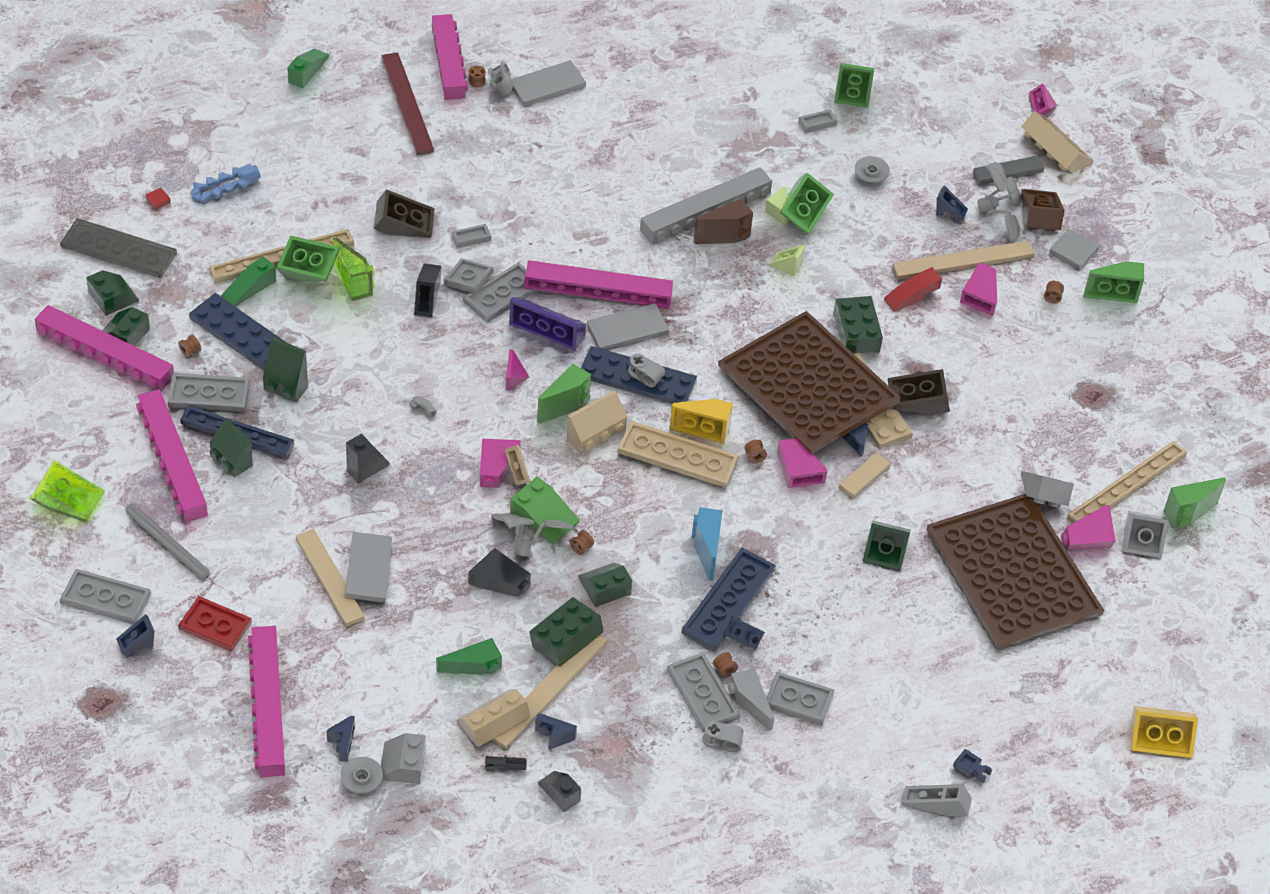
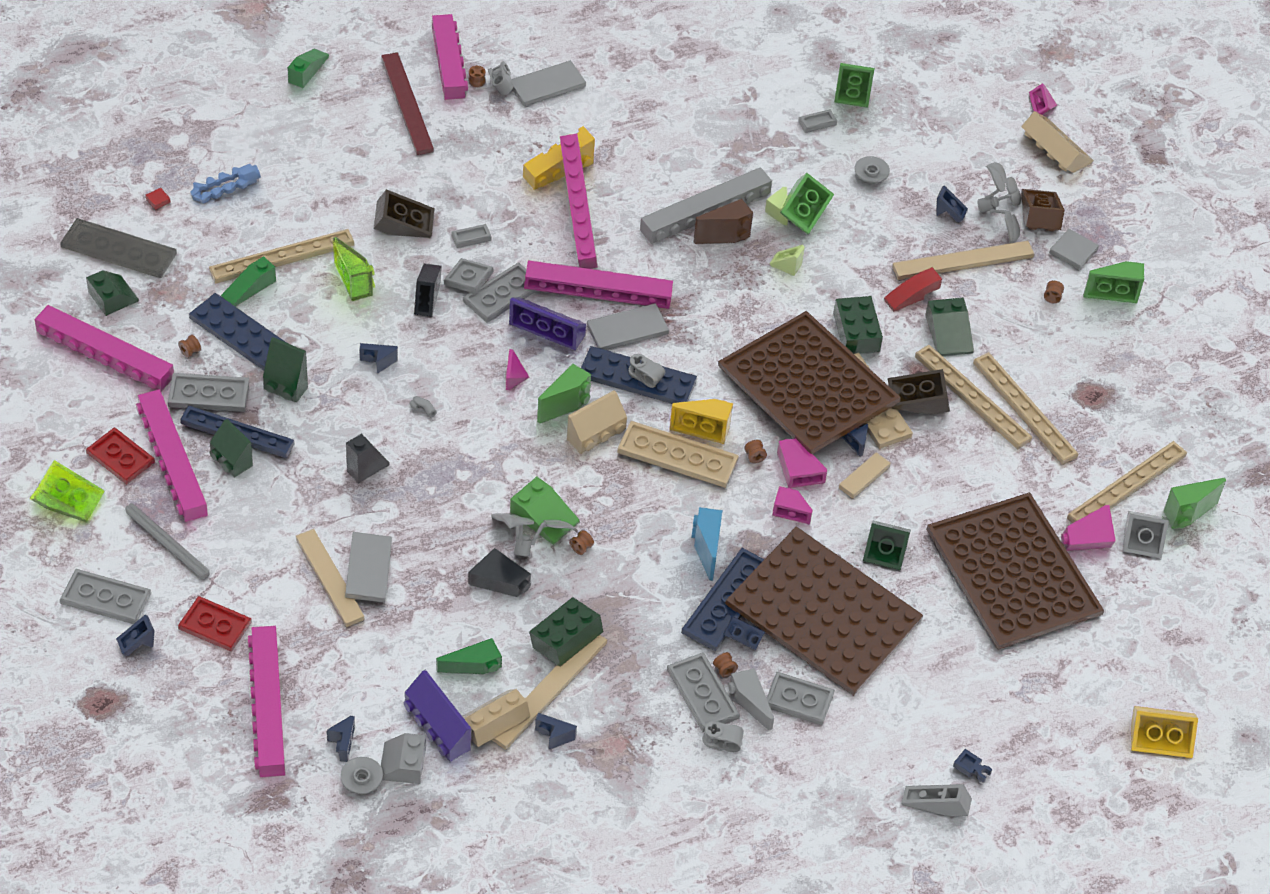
dark green slope [102,307,150,346] -> none
bright green slope [277,235,340,281] -> none
dark pink slope [480,438,521,488] -> none
black axle [485,755,527,772] -> none
tan slope [505,445,531,486] -> none
black slope [538,771,581,812] -> none
dark green slope [578,563,632,607] -> none
dark pink slope [960,262,997,316] -> none
dark grey tile [973,155,1045,185] -> none
light grey slope [1021,471,1074,508] -> none
none -> red tile [86,427,155,485]
none -> dark blue slope [359,343,398,373]
none -> dark purple slope [403,669,471,762]
none -> yellow wedge [523,126,595,190]
none -> dark pink brick [560,133,598,269]
none -> reddish brown plate [725,526,923,696]
none -> dark pink slope [772,486,813,525]
none -> tan tile [915,345,1032,449]
none -> slope [925,297,974,356]
none -> tan tile [973,352,1078,465]

